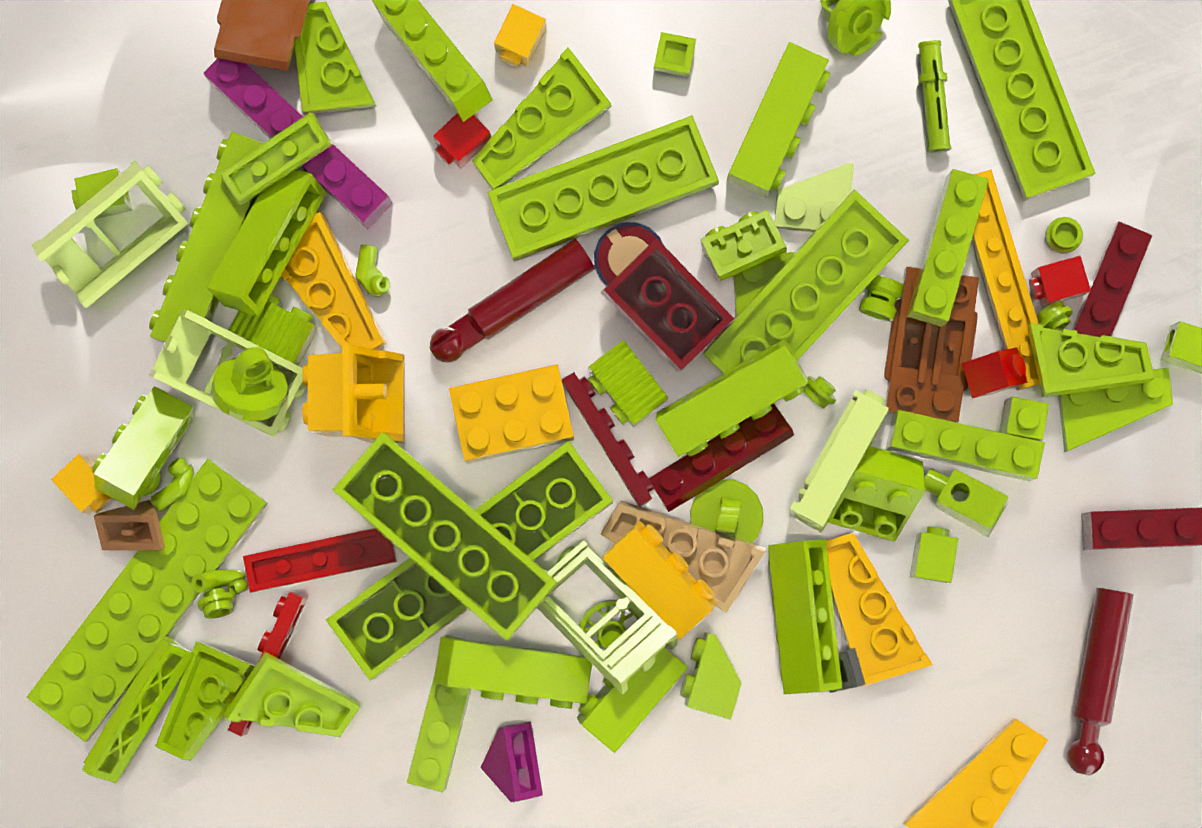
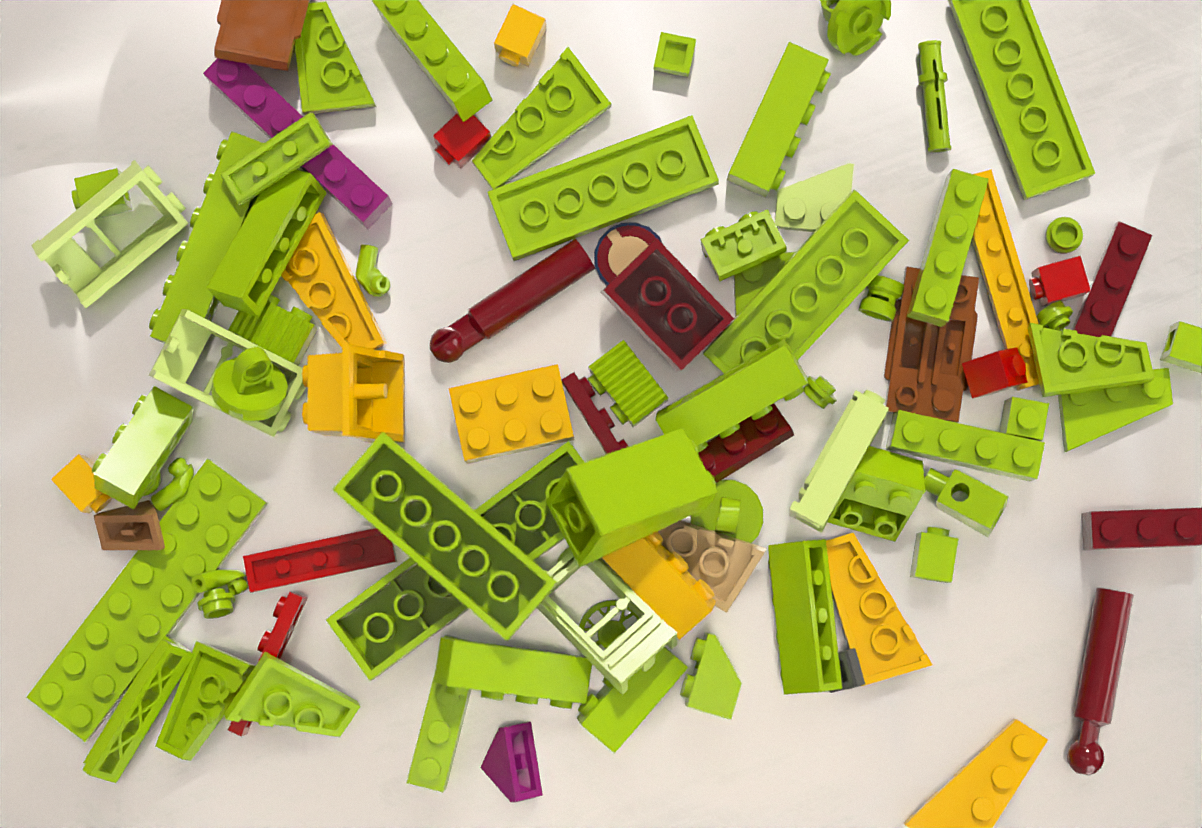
none -> lime slope [546,428,718,567]

